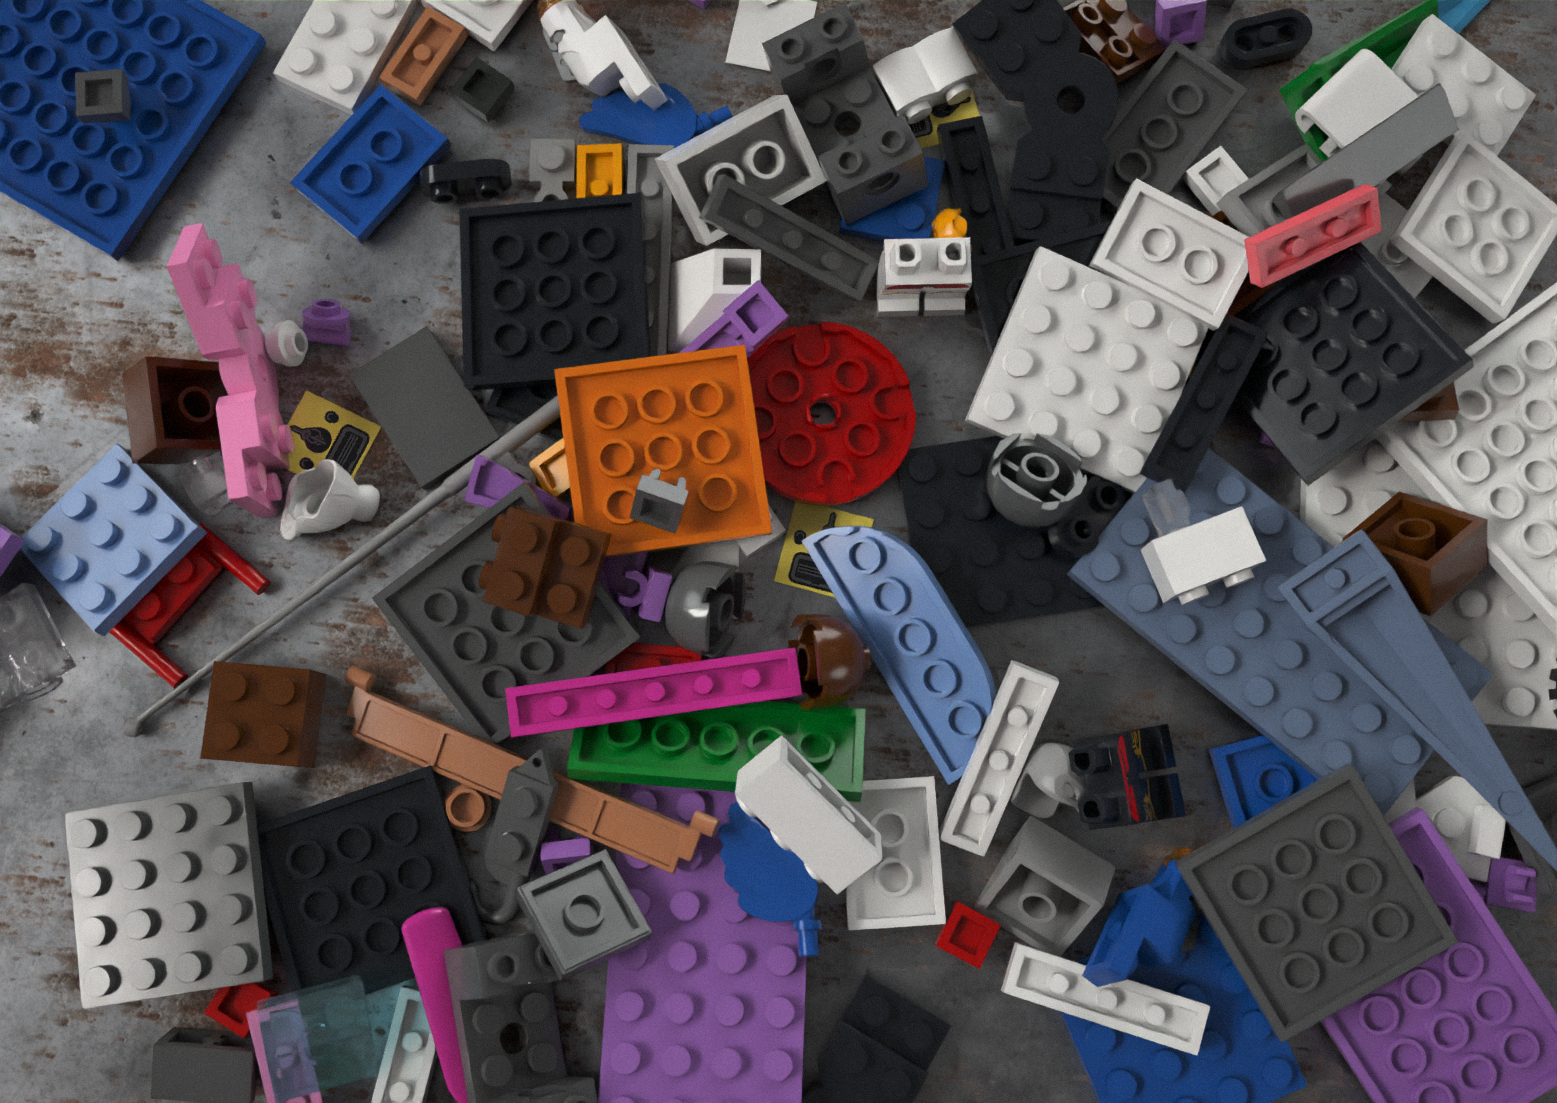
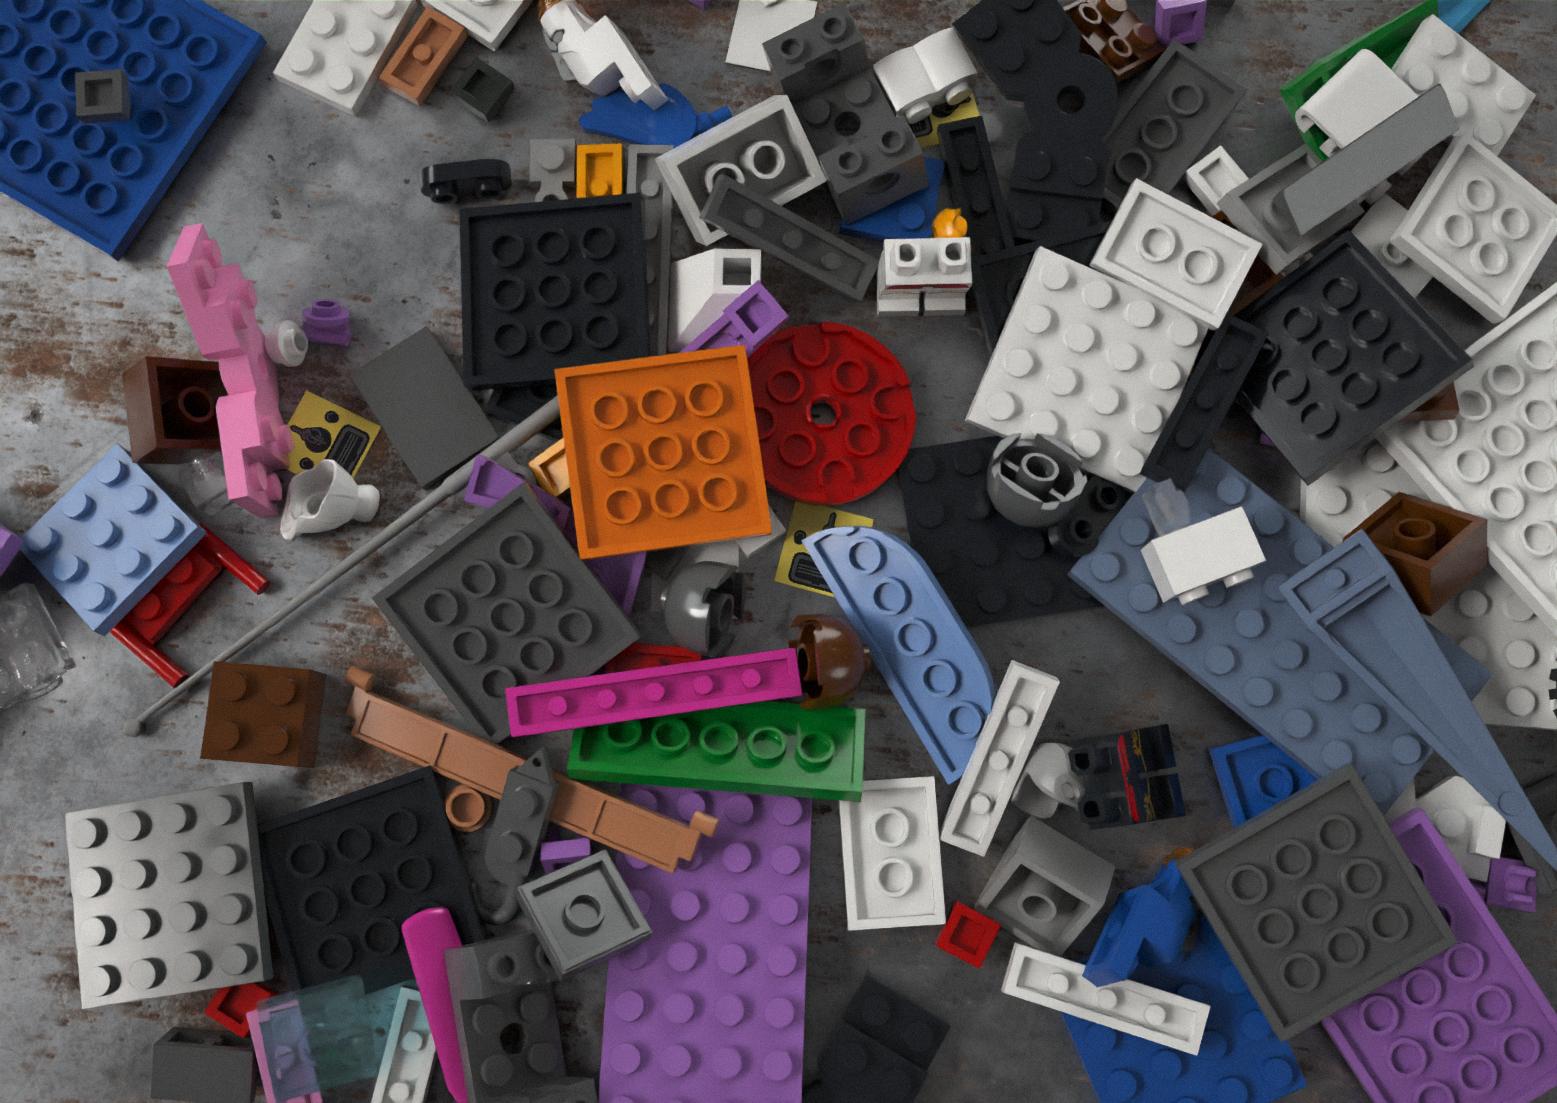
blue plate [290,84,451,244] -> none
reddish brown plate [479,506,612,629] -> none
medium lavender tile [615,563,672,622] -> none
dark grey tile [629,468,689,534] -> none
blue animal [718,802,822,957] -> none
white brick [735,735,882,894] -> none
black plate [1220,8,1312,68] -> none
coral plate [1244,184,1382,288] -> none

